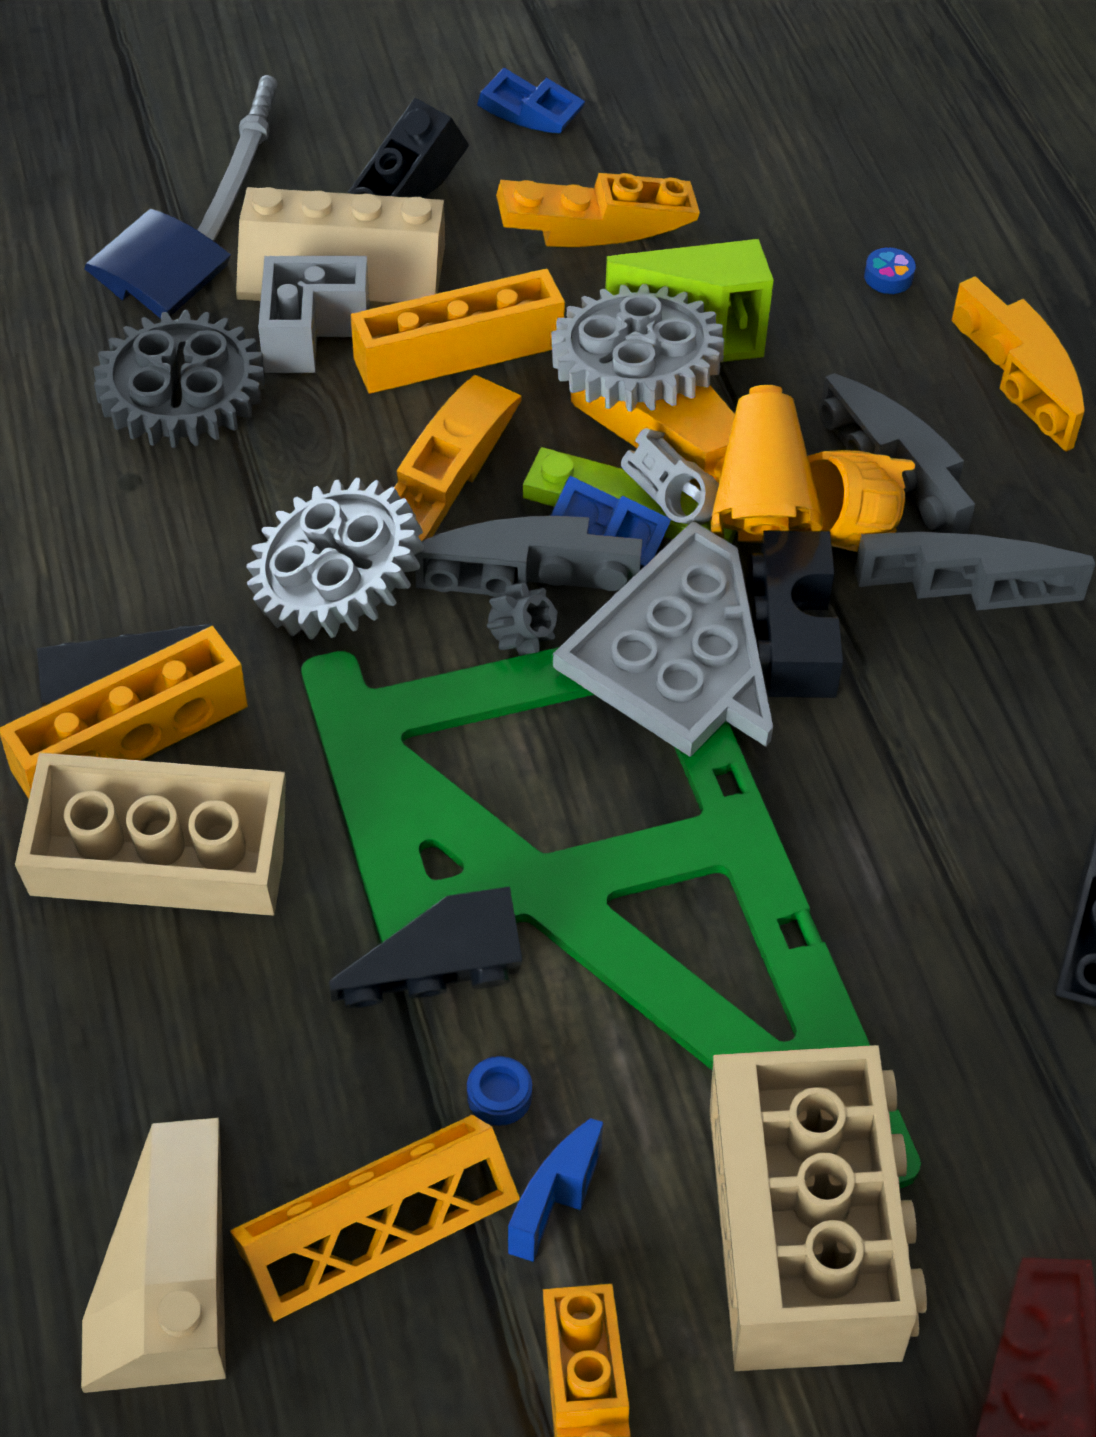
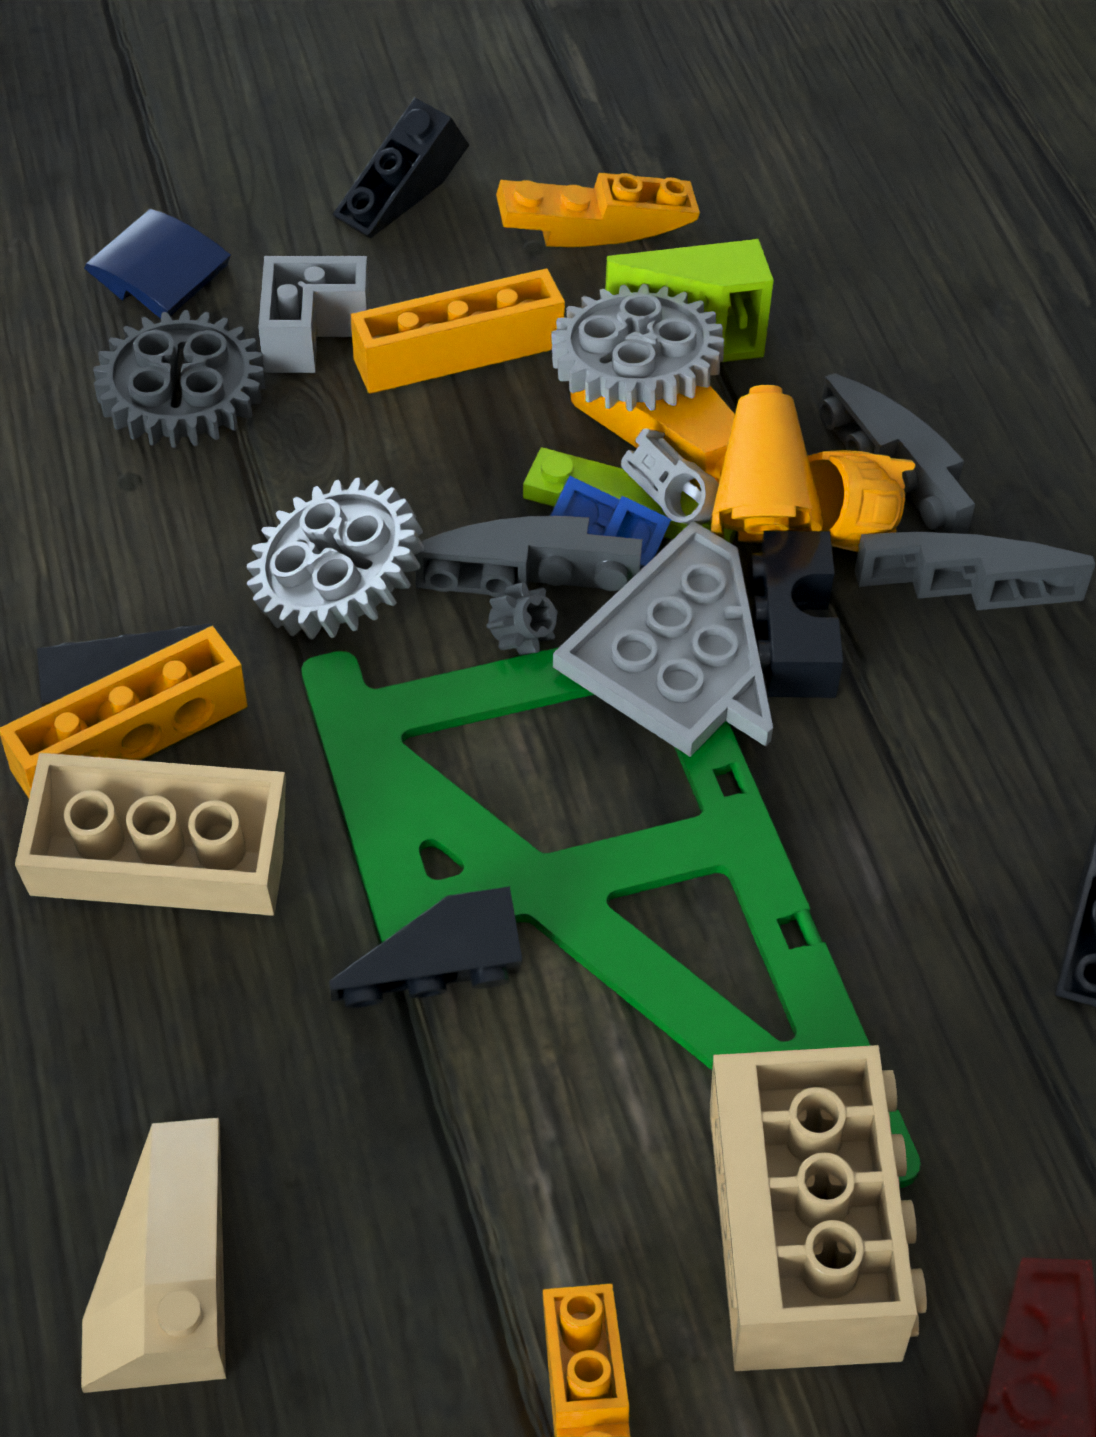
light grey sword [198,75,278,241] -> none
light orange fence [230,1115,520,1322] -> none
tan slope [236,187,445,308] -> none
light orange slope [394,375,522,541] -> none
blue tile [467,1056,532,1126] -> none
blue slope [477,68,585,133] -> none
blue slope [508,1118,603,1262] -> none
blue tile [864,248,916,294] -> none
light orange slope [951,276,1085,452] -> none

